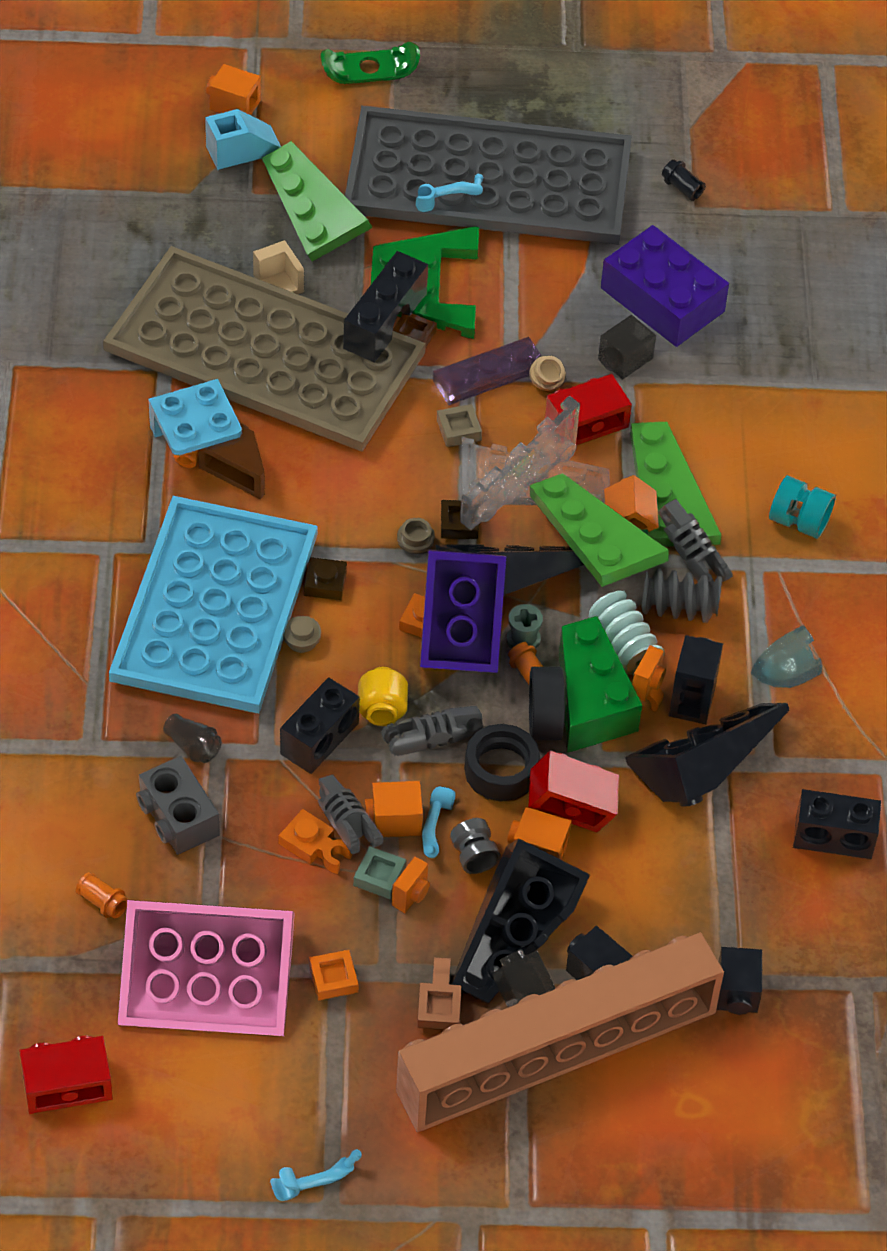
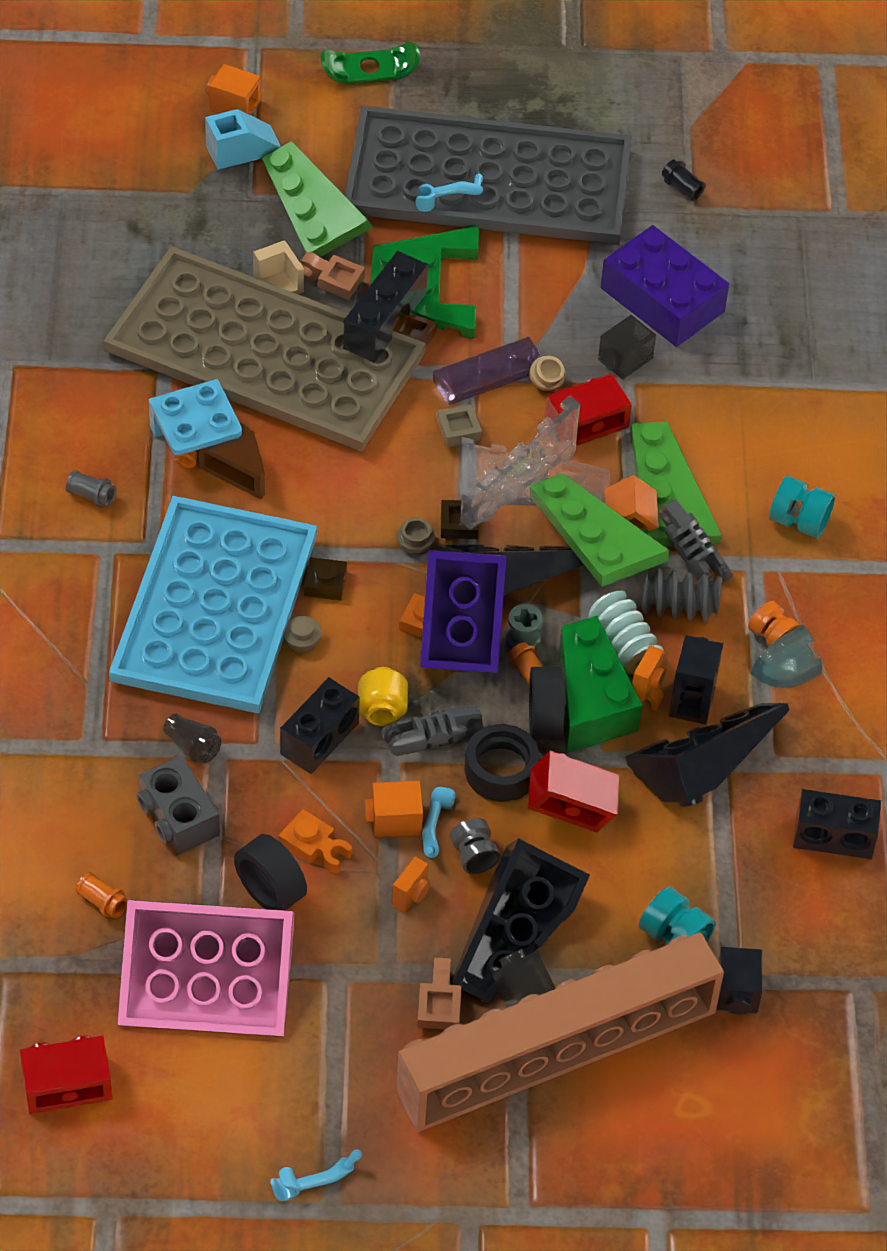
orange plate [309,950,359,1001] -> none
dark grey hinge [318,775,384,854] -> none
sand green plate [353,846,407,900] -> none
orange brick [507,807,571,860] -> none
black brick [566,925,633,980] -> none
none -> dark grey pin [66,470,116,507]
none -> black tyre [234,834,307,911]
none -> nougat plate [300,252,365,300]
none -> teal wheel [639,886,716,946]
none -> orange wheel [748,600,802,654]

